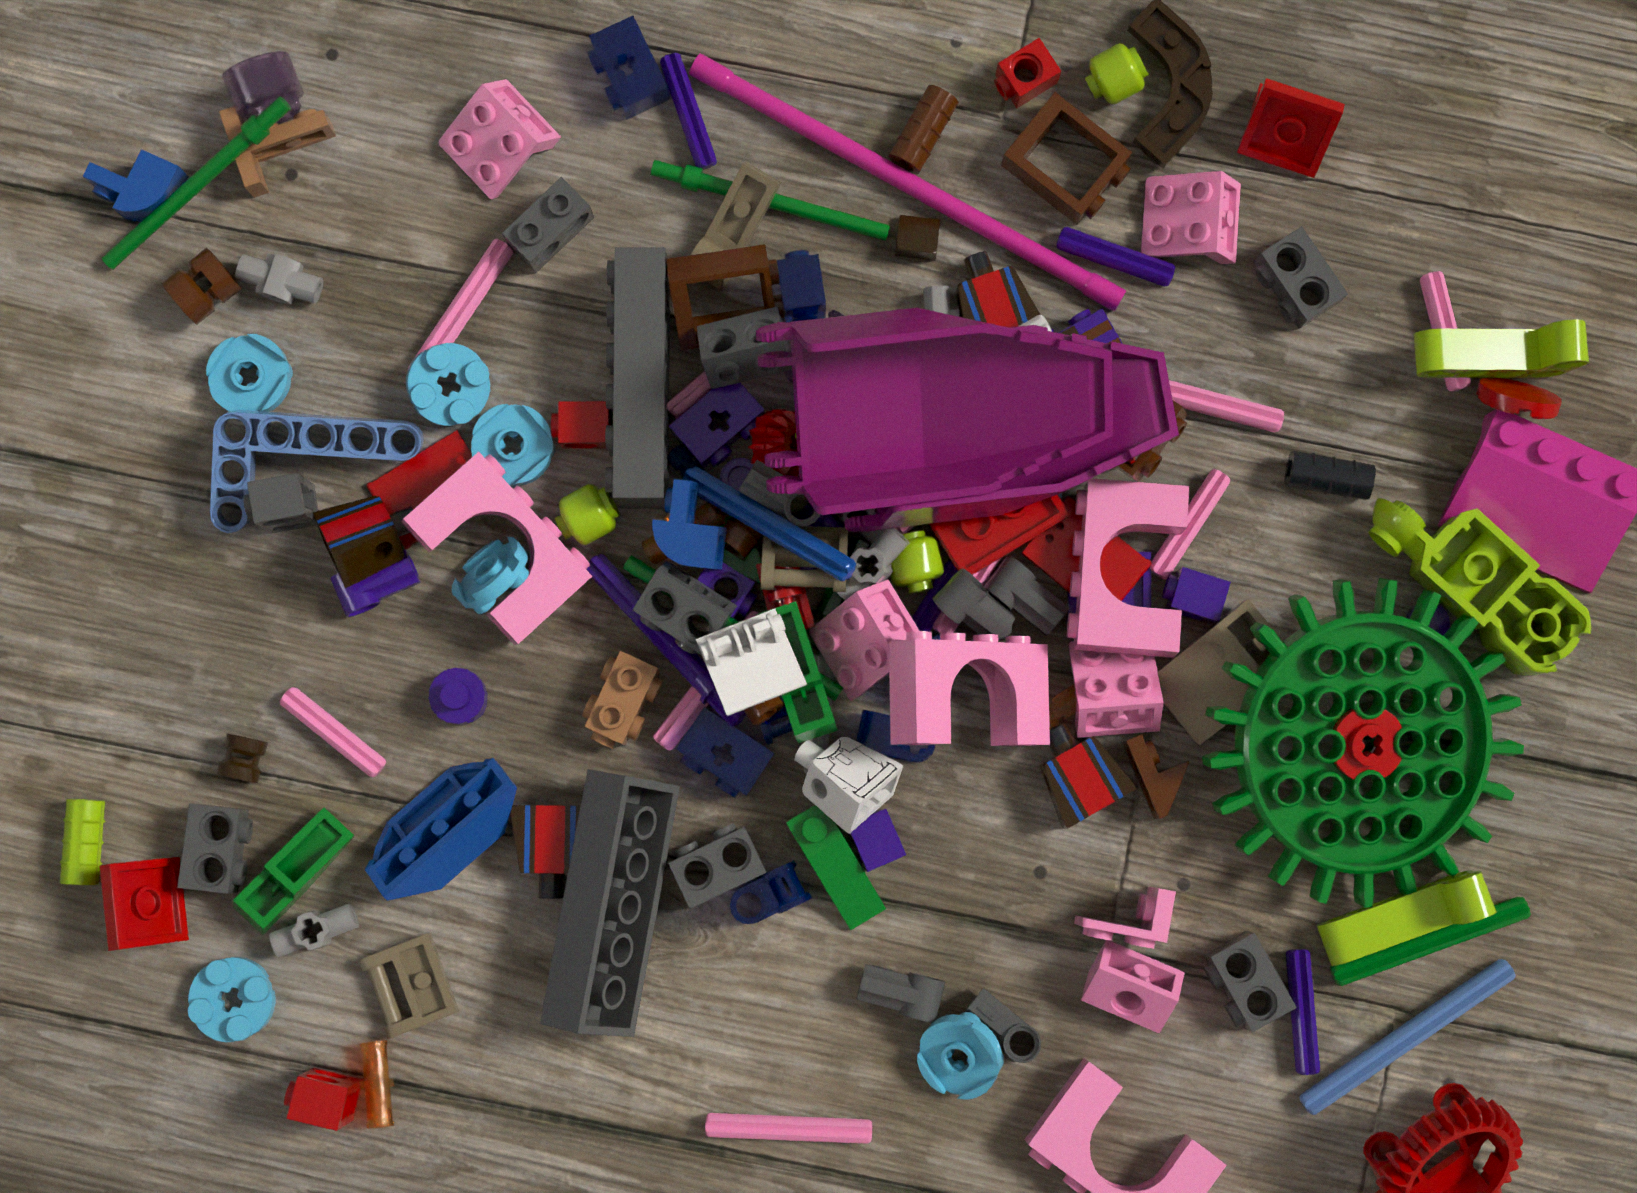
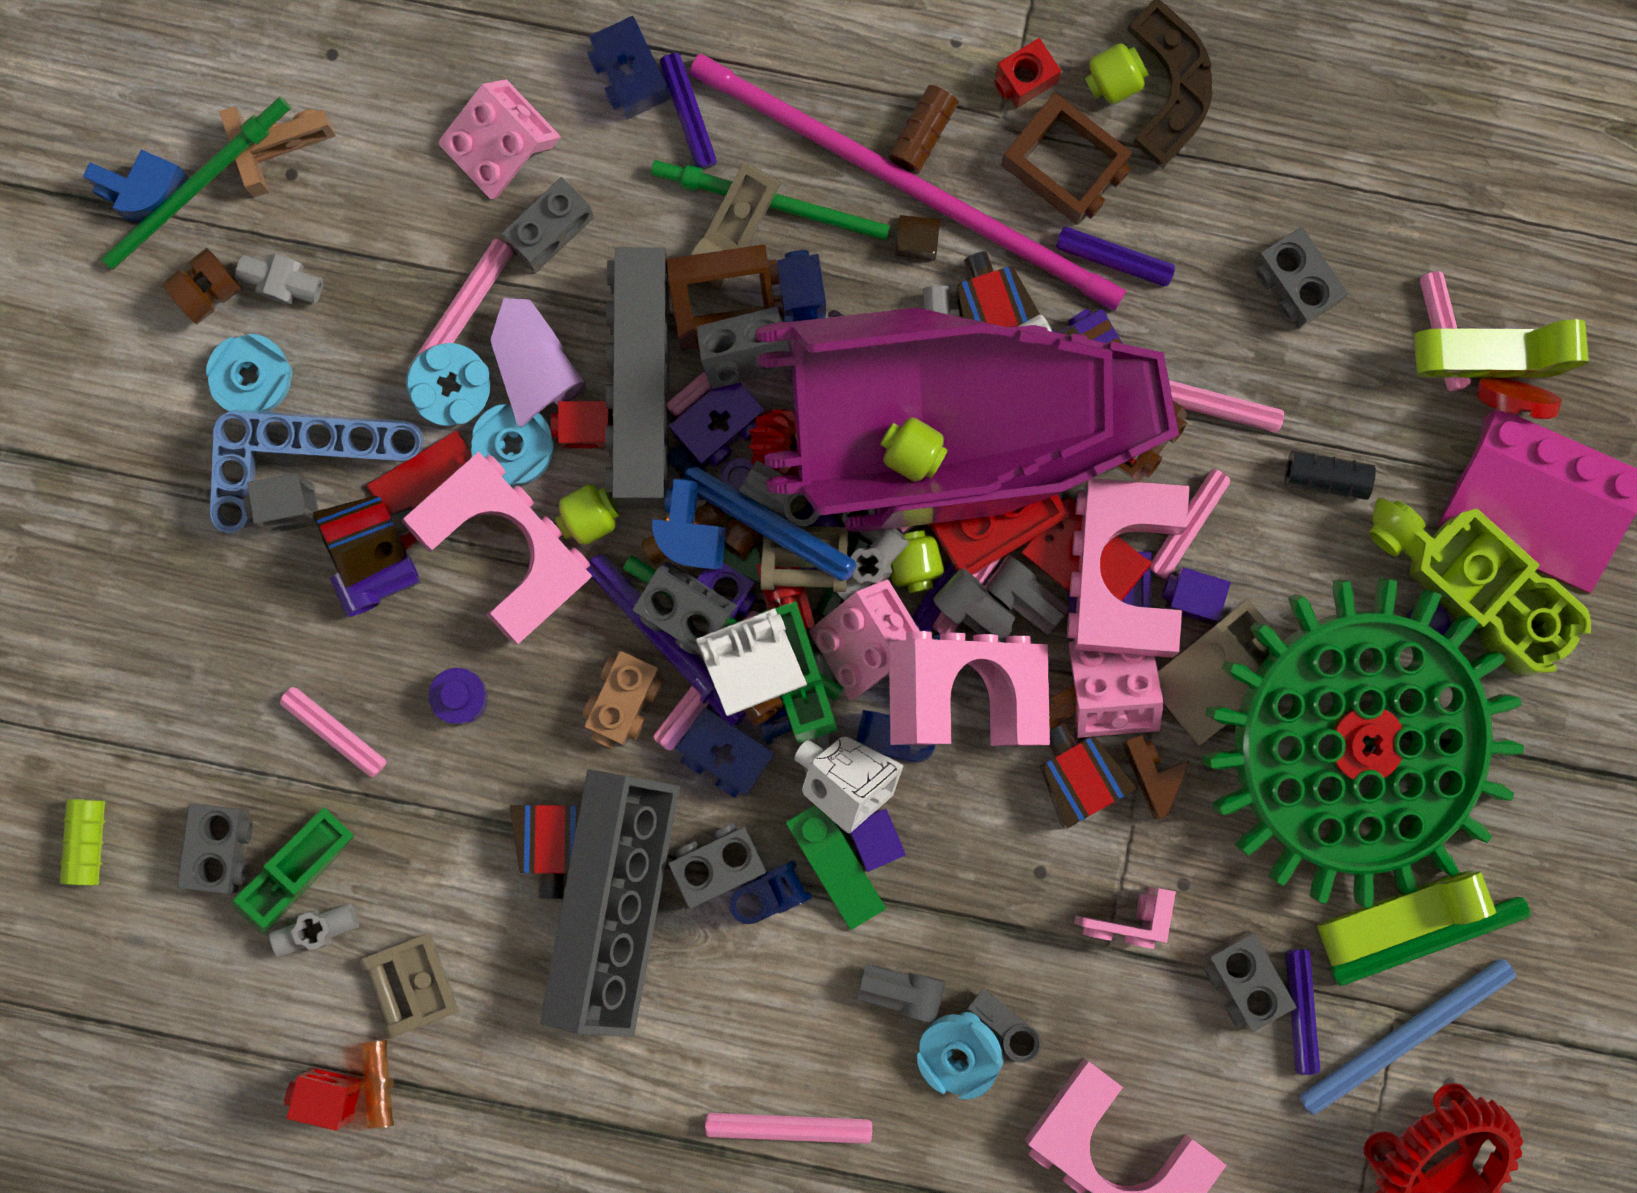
red bracket [99,857,189,951] -> none
medium azure plate [188,957,276,1042] -> none
dark brown wheel [217,733,268,783] -> none
clear purple piece [222,51,304,125] -> none
blue wedge [365,758,517,901] -> none
medium azure plate [451,537,529,614] -> none
bright pink brick [1081,940,1185,1033] -> none
bright pink bracket [1141,171,1241,264] -> none
red bracket [1237,78,1345,178] -> none
none -> lavender panel [490,298,586,428]
none -> lime head [880,417,948,482]

